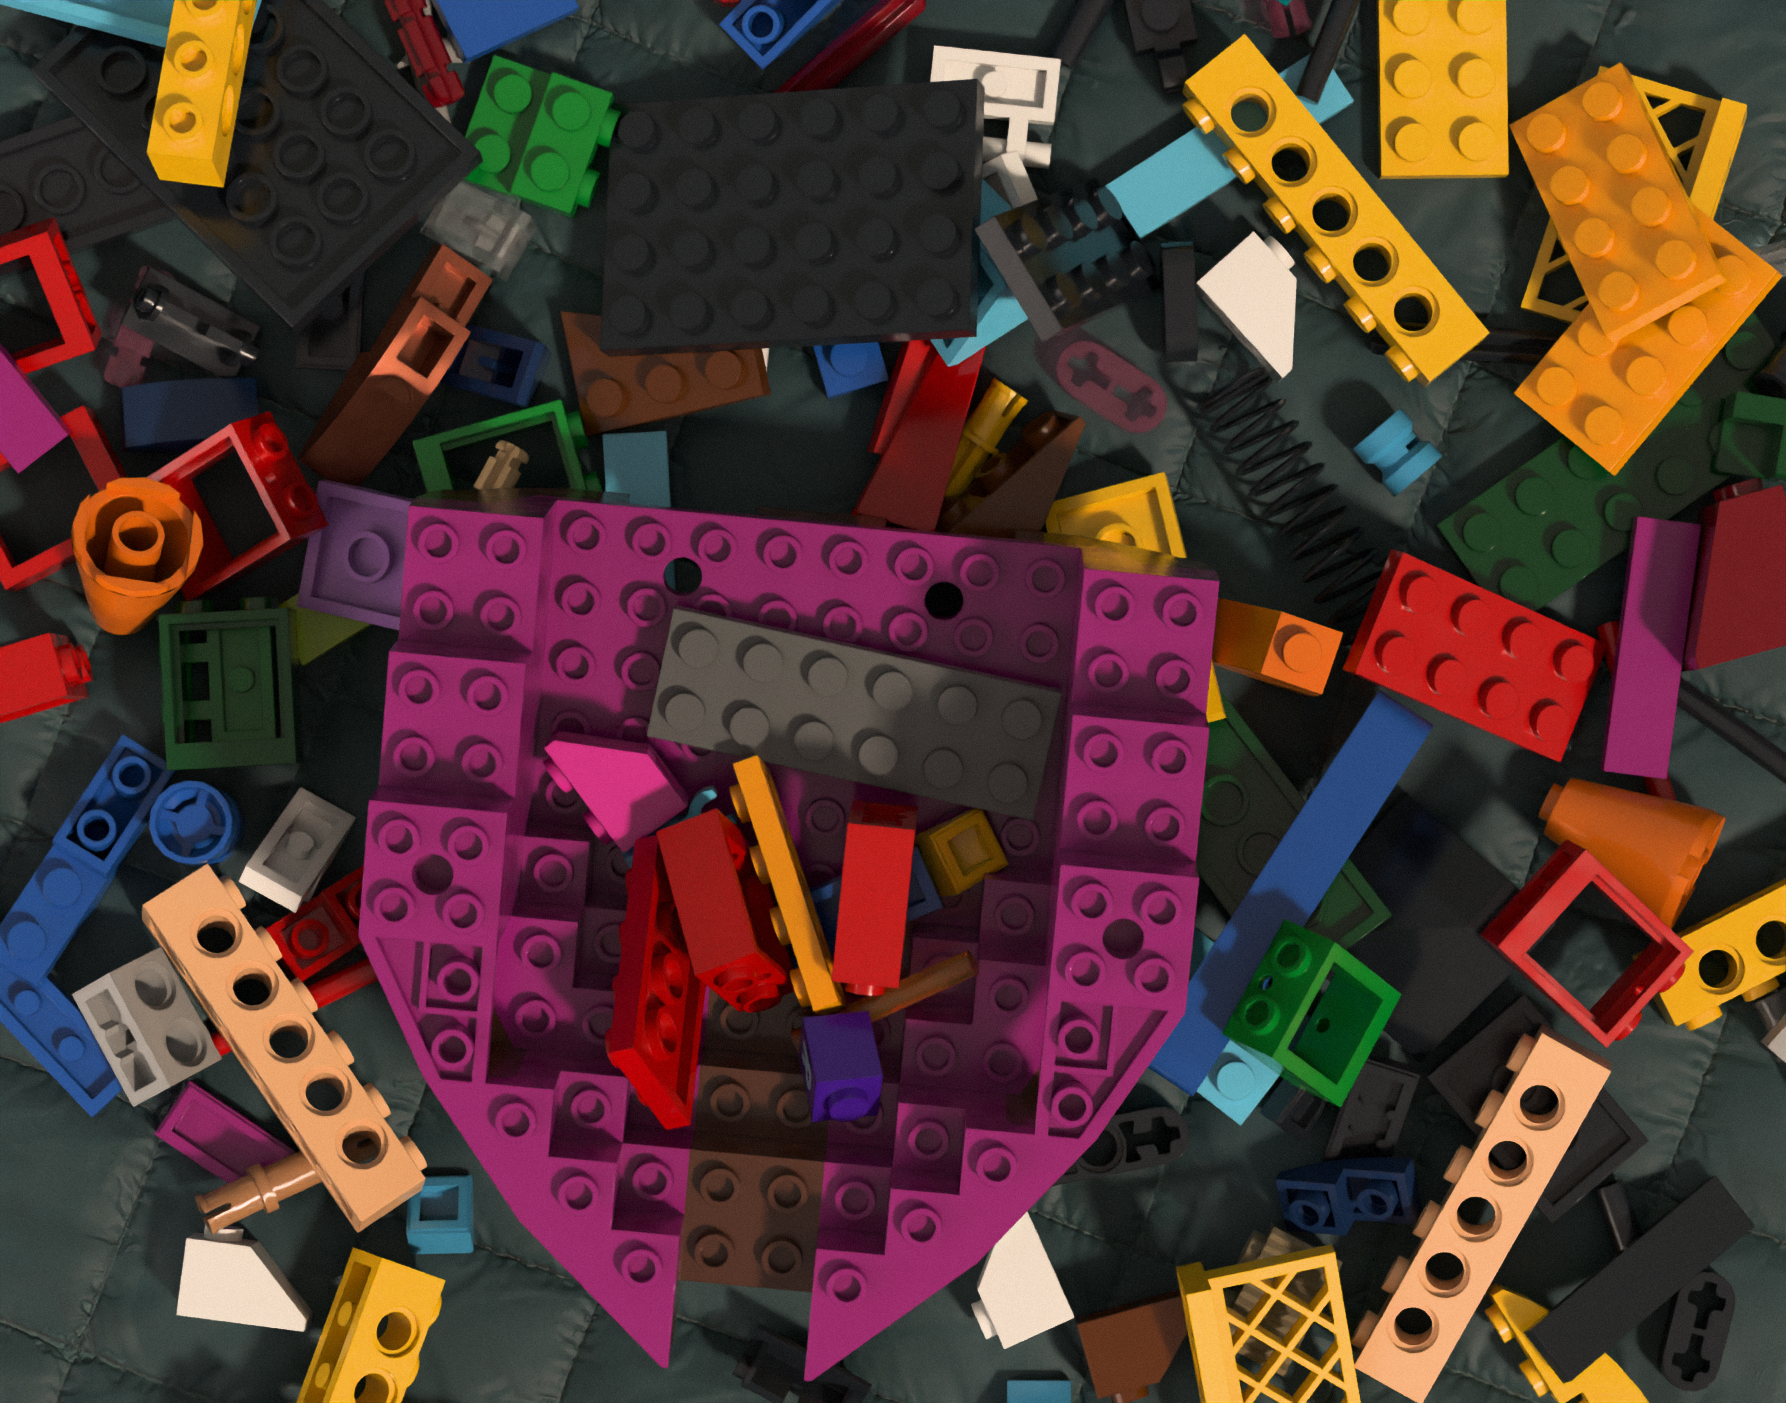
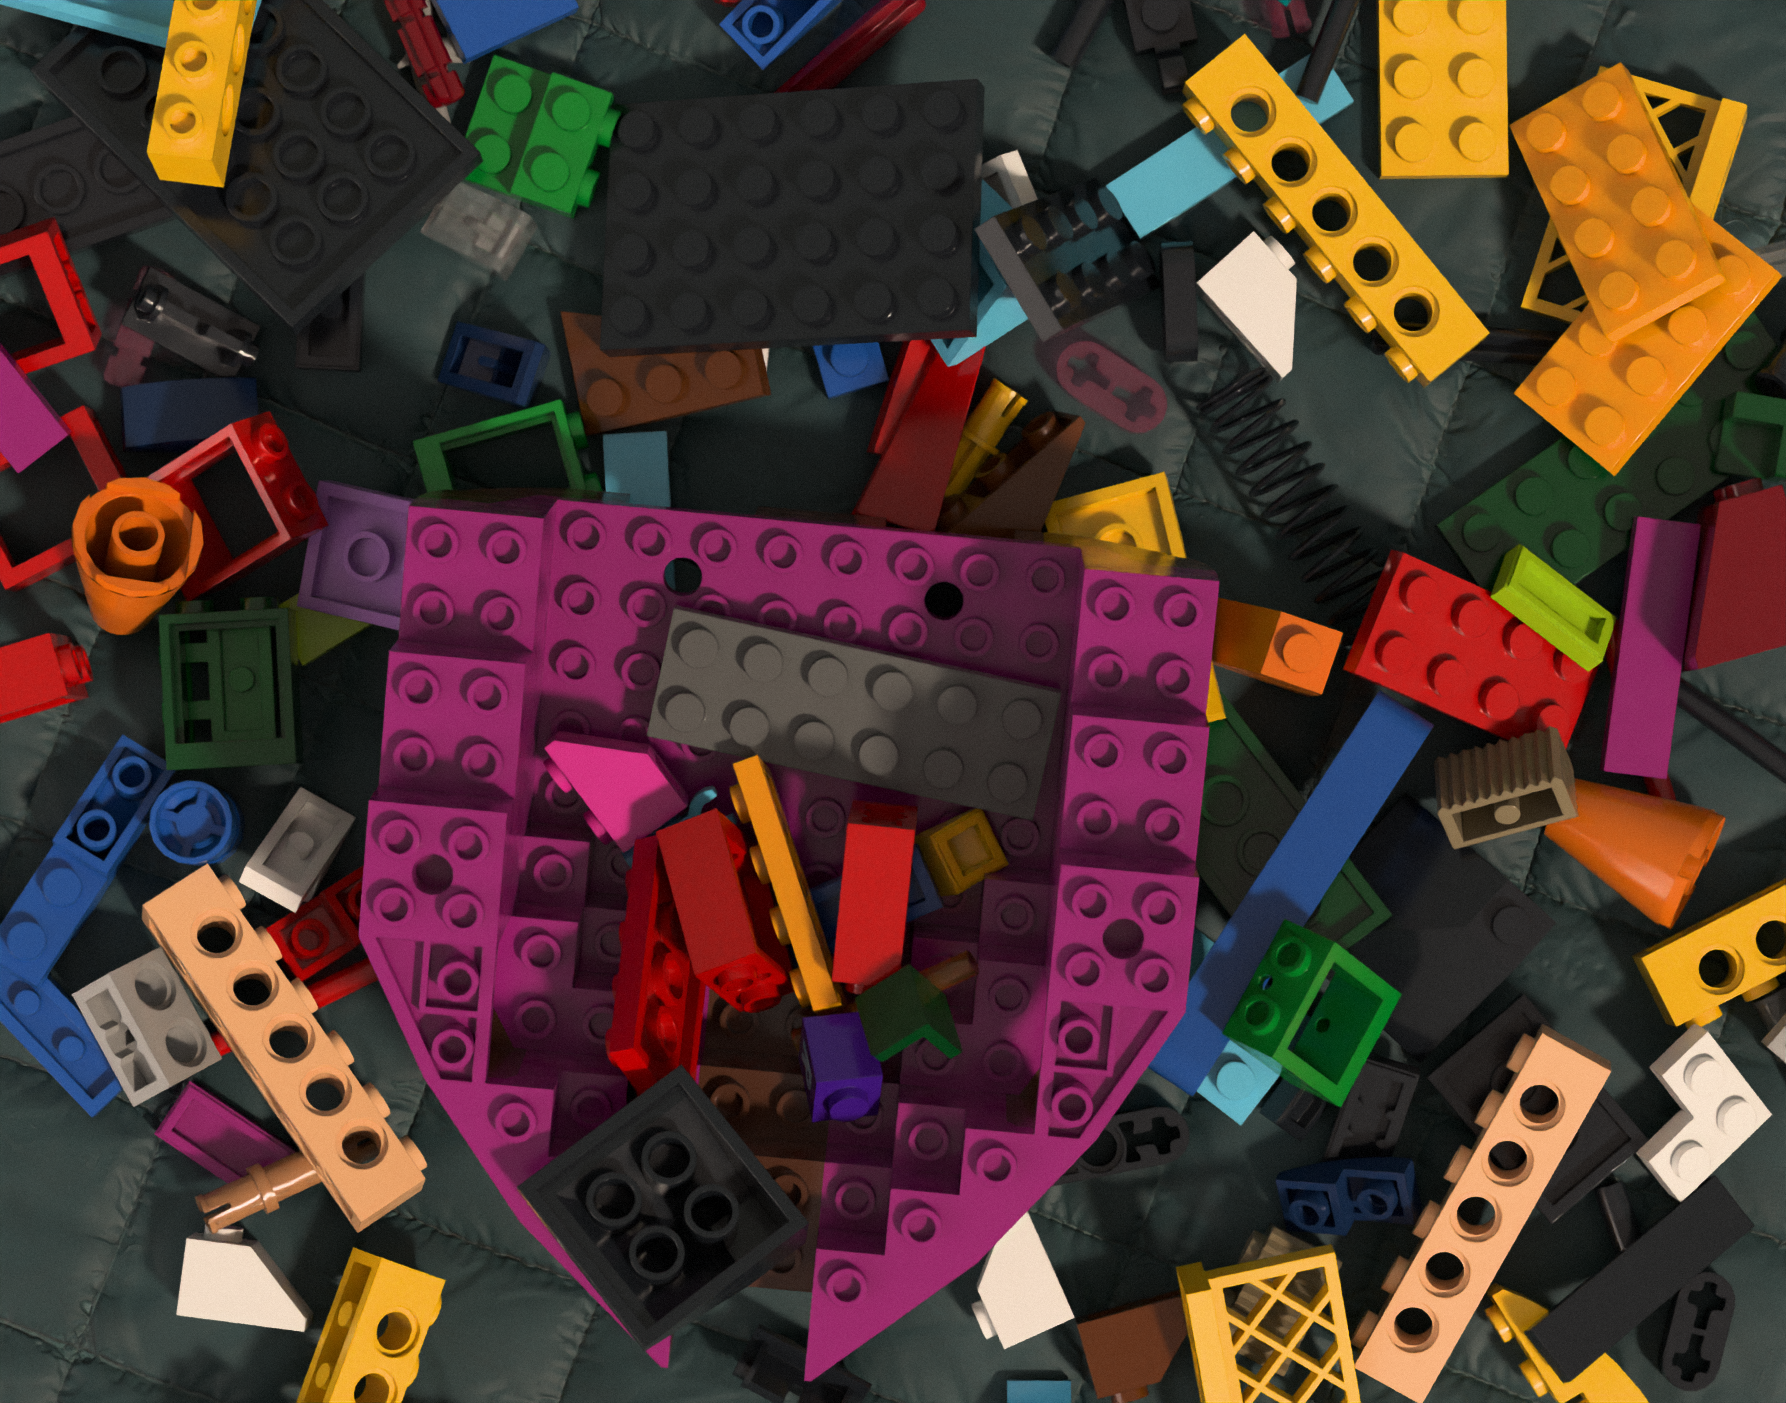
copper slope [296,244,493,486] -> none
dark azure slope [406,1175,474,1254] -> none
tan piece [473,440,529,489] -> none
white plate [930,45,1061,169] -> none
dark azure wheel [1353,408,1443,497] -> none
red window [1480,839,1694,1048] -> none
none -> black slope [517,1064,809,1351]
none -> dark green panel [854,964,963,1062]
none -> dark tan brick [1434,726,1579,850]
none -> lime tile [1490,544,1617,671]
none -> white plate [1636,1023,1772,1203]

